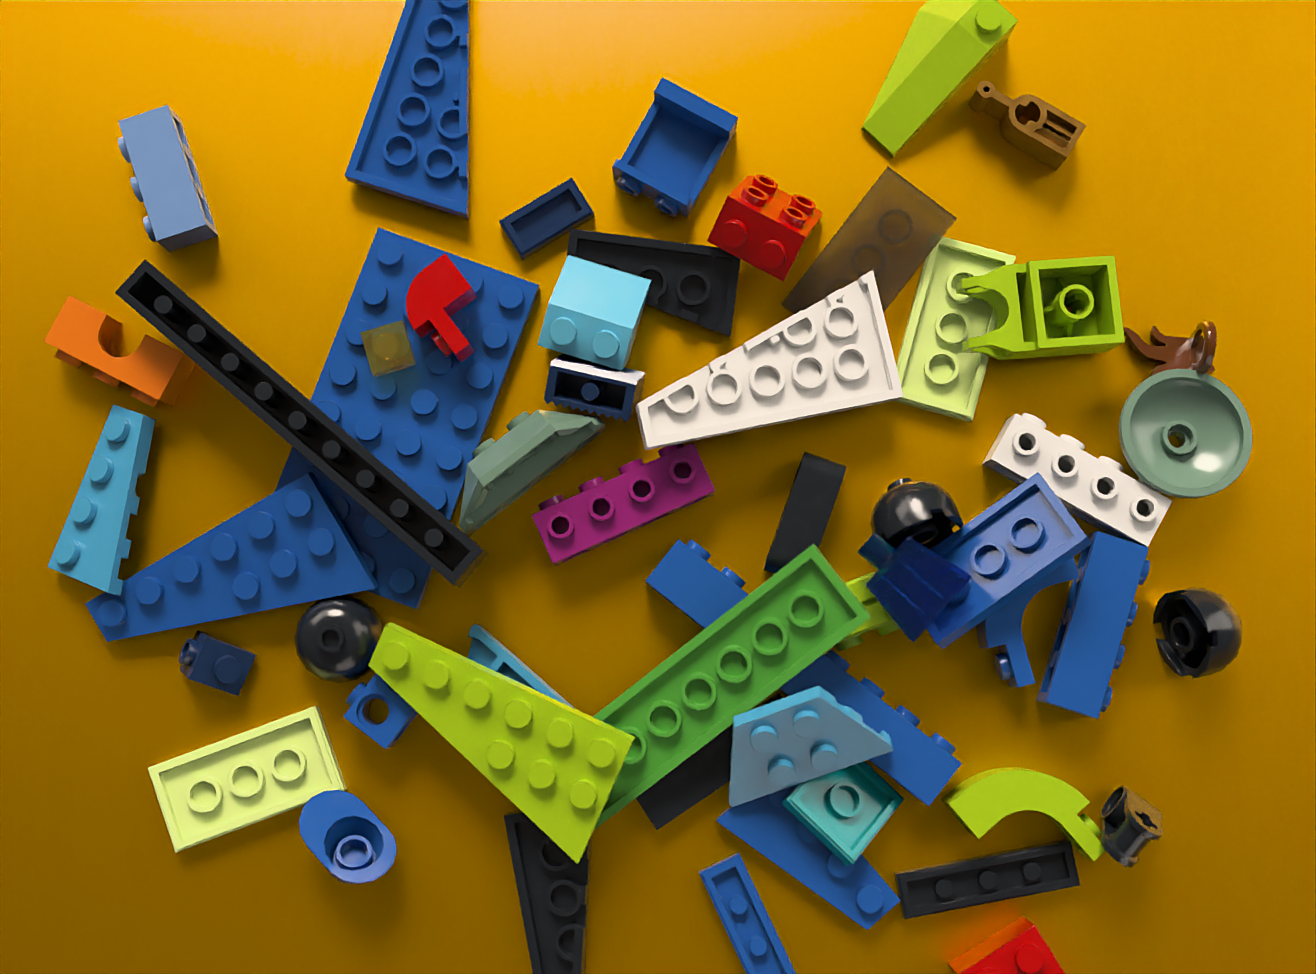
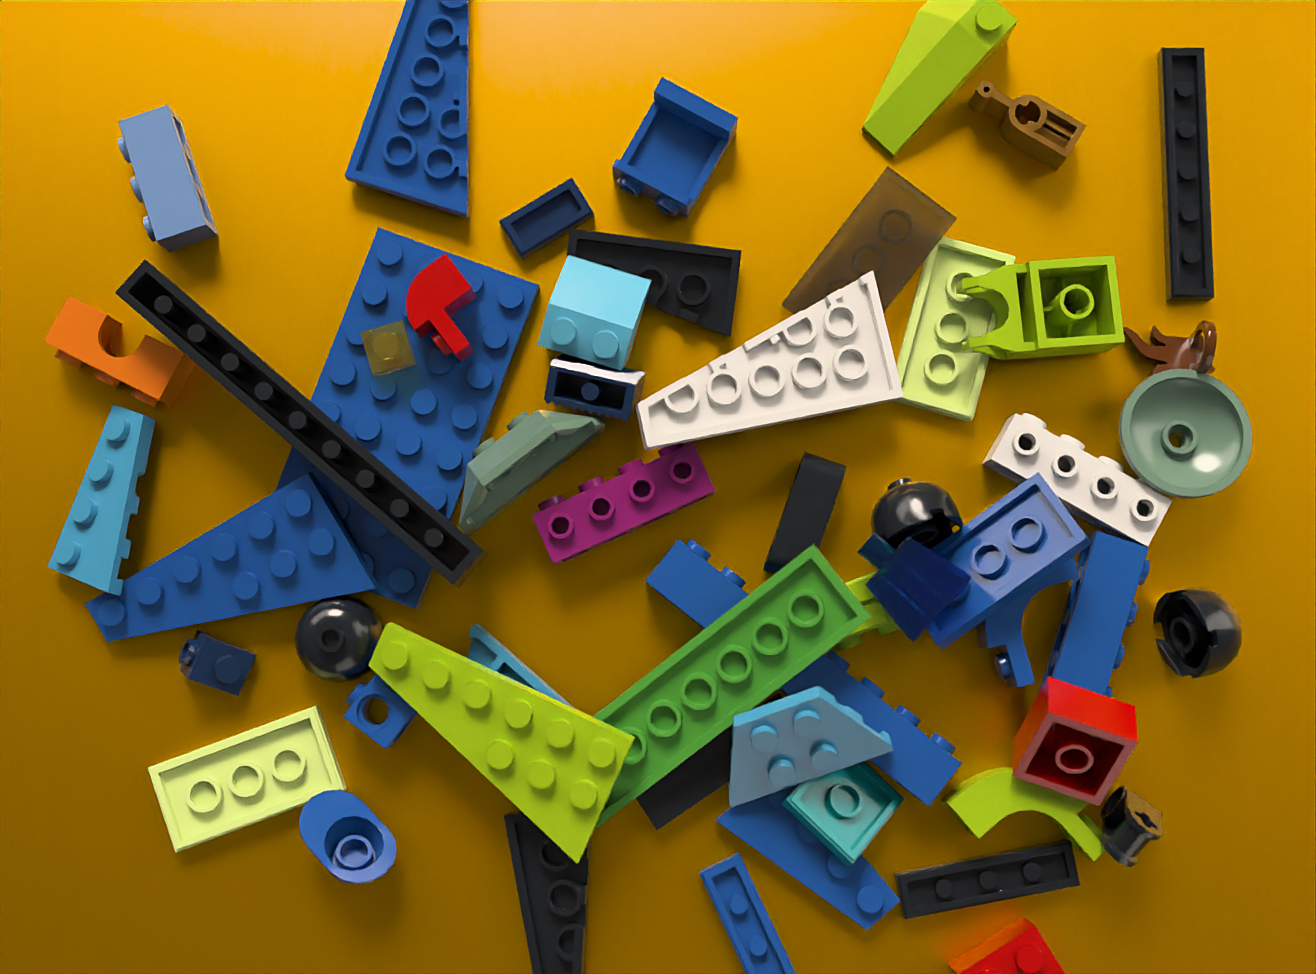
red bracket [707,174,823,282] -> none
none -> red brick [1012,676,1138,806]
none -> black tile [1157,48,1214,301]

